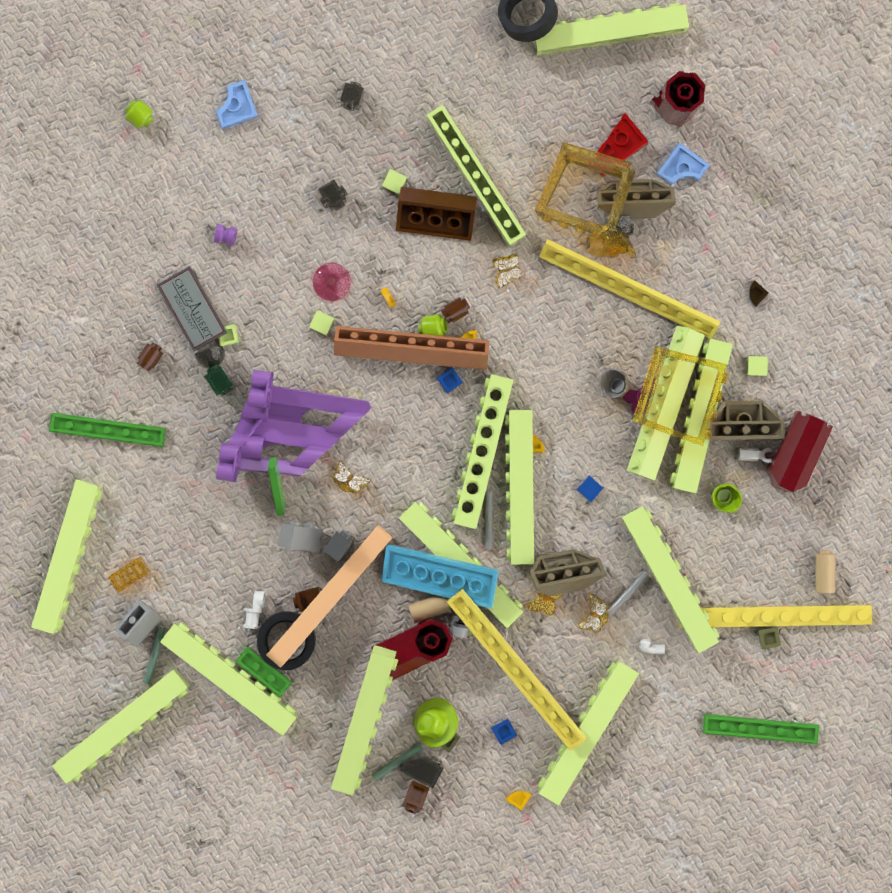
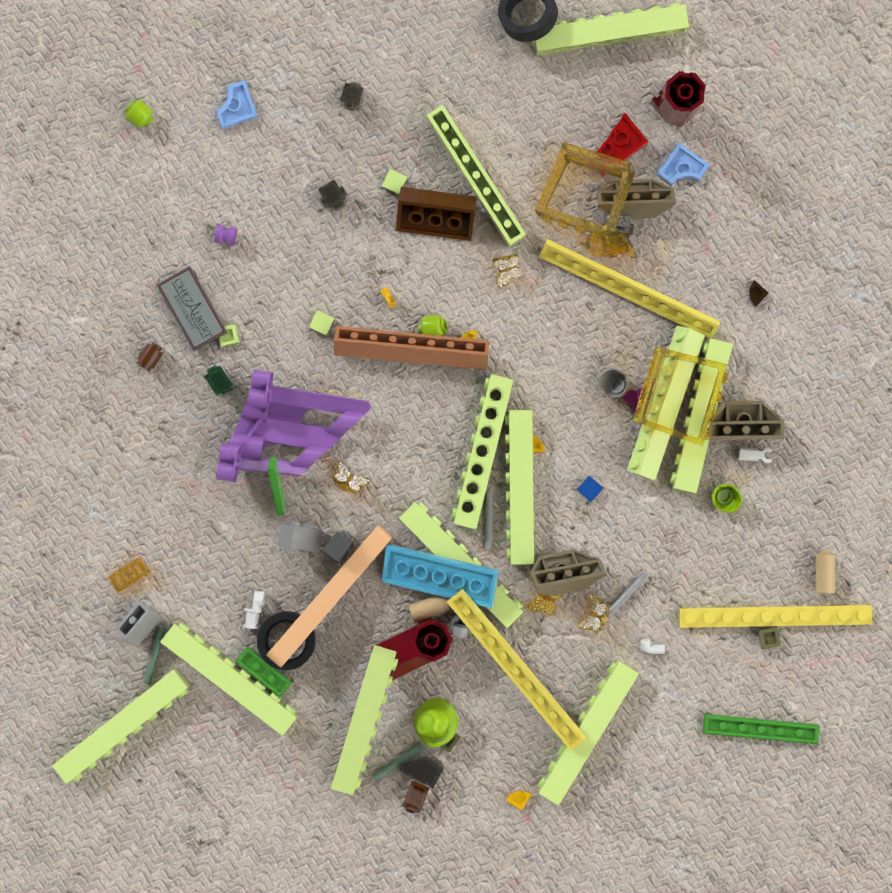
yellowish green brick [31,479,103,634] -> none
bright green tile [49,413,166,447] -> none
clear smoke hair [194,346,226,368] -> none
reddish brown bracket [293,586,320,612] -> none
clear pink dish [313,263,351,301] -> none
blue tile [437,367,463,394] -> none
reddish brown brick [441,297,470,323] -> none
blue tile [491,718,517,745] -> none
yellowish green brick [621,506,720,653] -> none
yellowish green tile [747,356,768,376] -> none
dark red brick [766,411,833,492] -> none

